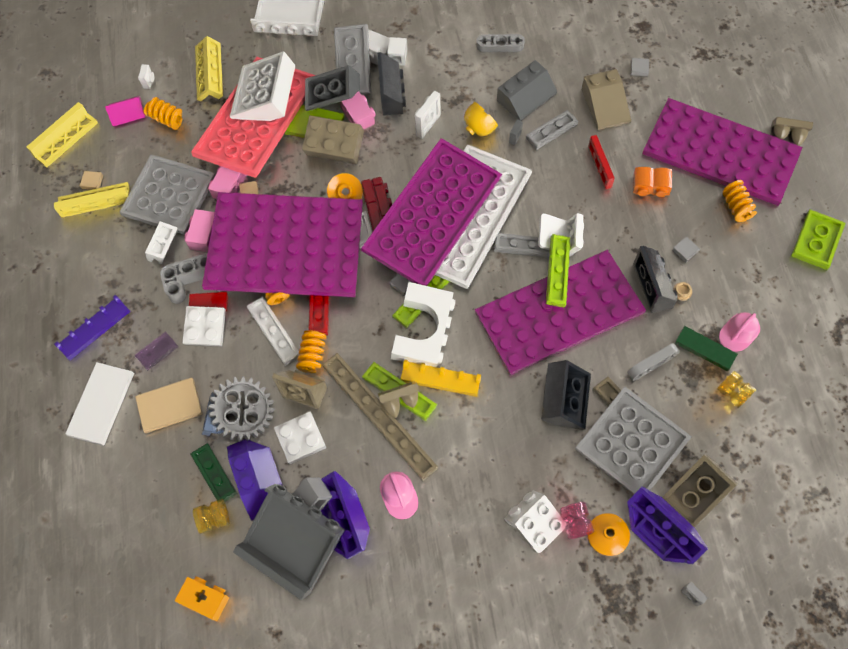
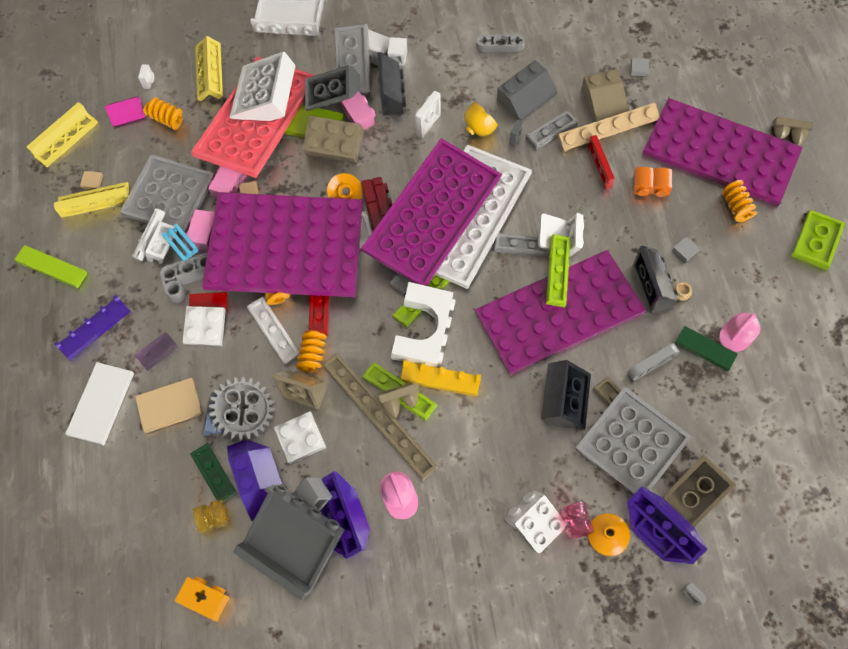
clear yellow wheel [717,371,756,408] -> none
none -> lime tile [14,245,88,288]
none -> white axle [132,208,165,261]
none -> medium azure tile [162,223,199,262]
none -> tan plate [557,103,660,152]

